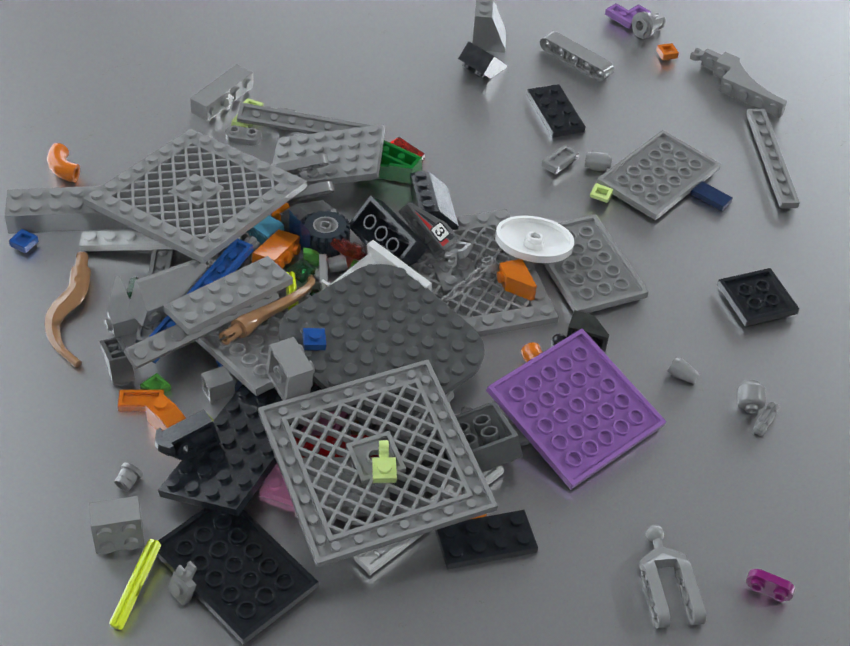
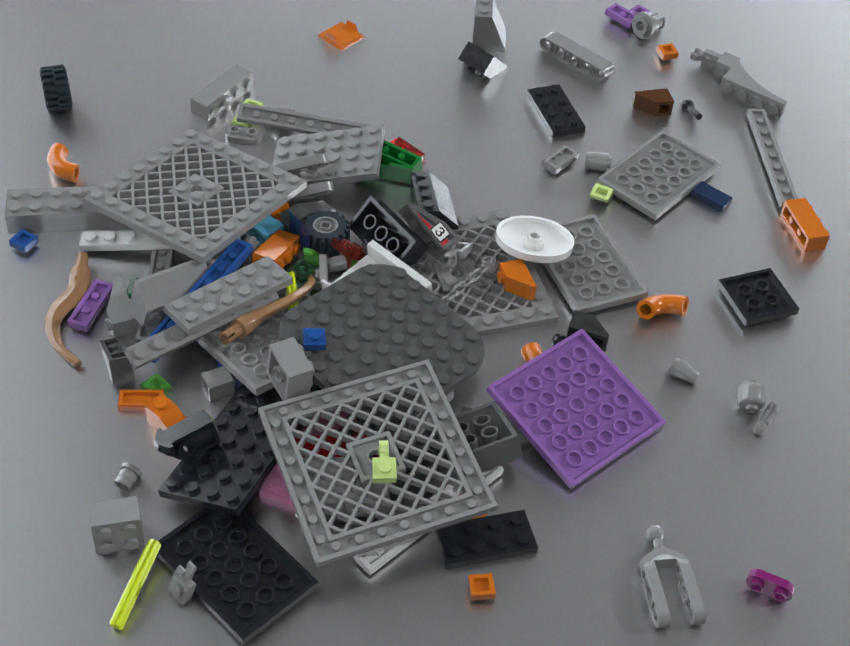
none -> black wheel [40,64,73,113]
none -> medium lavender plate [67,279,113,332]
none -> orange piece [318,20,365,51]
none -> orange plate [468,573,496,601]
none -> reddish brown slope [632,88,674,116]
none -> orange cylinder [636,294,689,319]
none -> black bar [681,99,702,120]
none -> orange brick [781,198,830,252]

